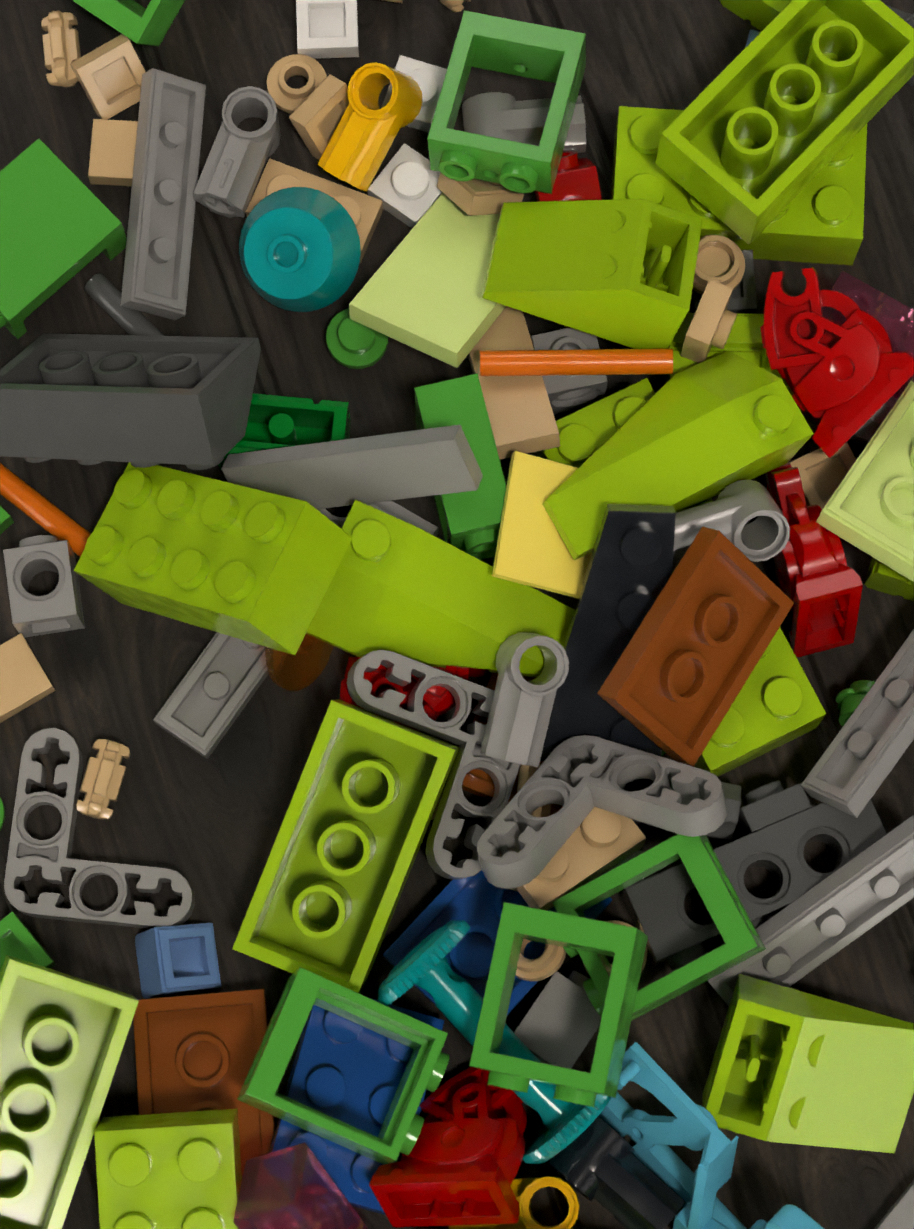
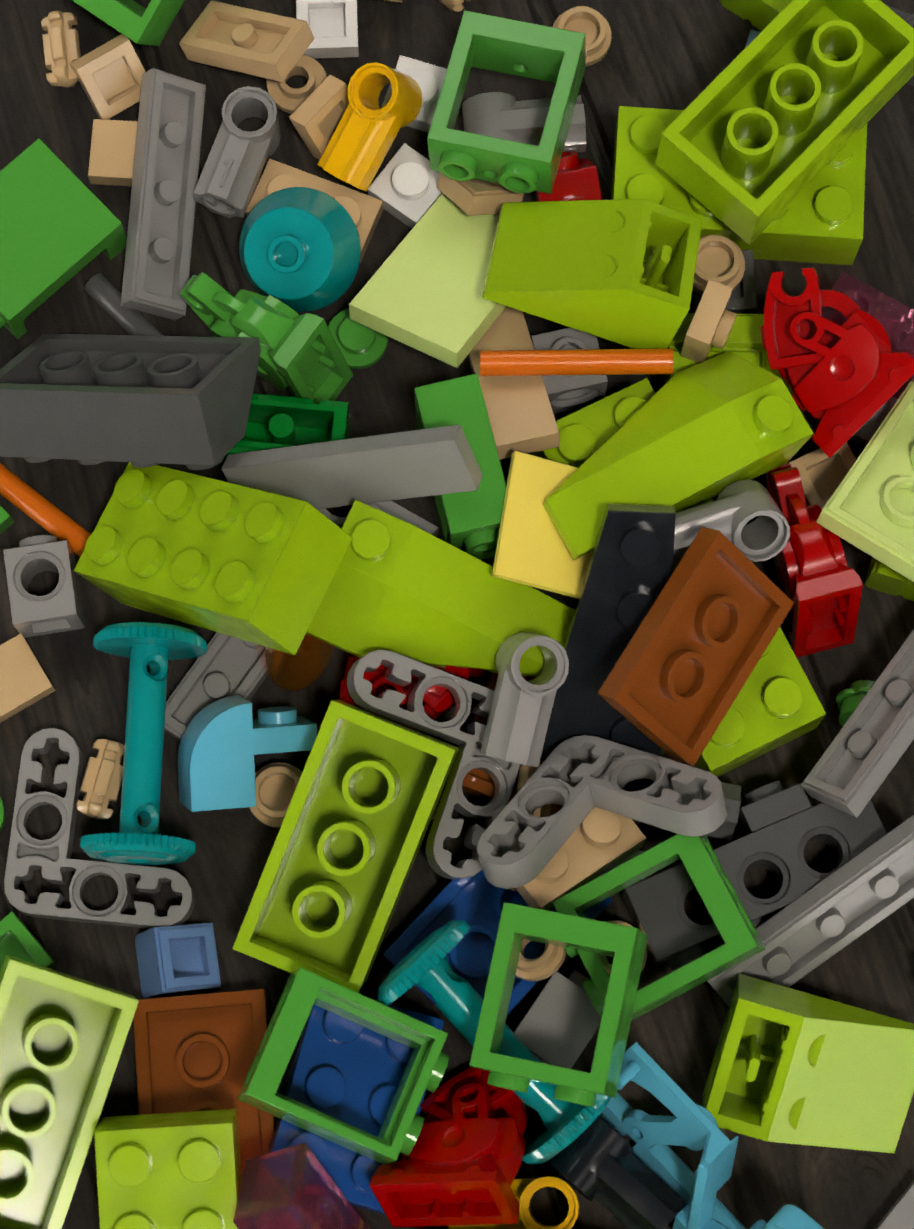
none -> teal hose [80,622,207,865]
none -> medium azure brick [177,695,317,812]
none -> bright green piece [178,272,353,404]
none -> tan plate [179,0,315,82]
none -> tan plate [249,762,302,828]
none -> tan plate [553,6,612,67]

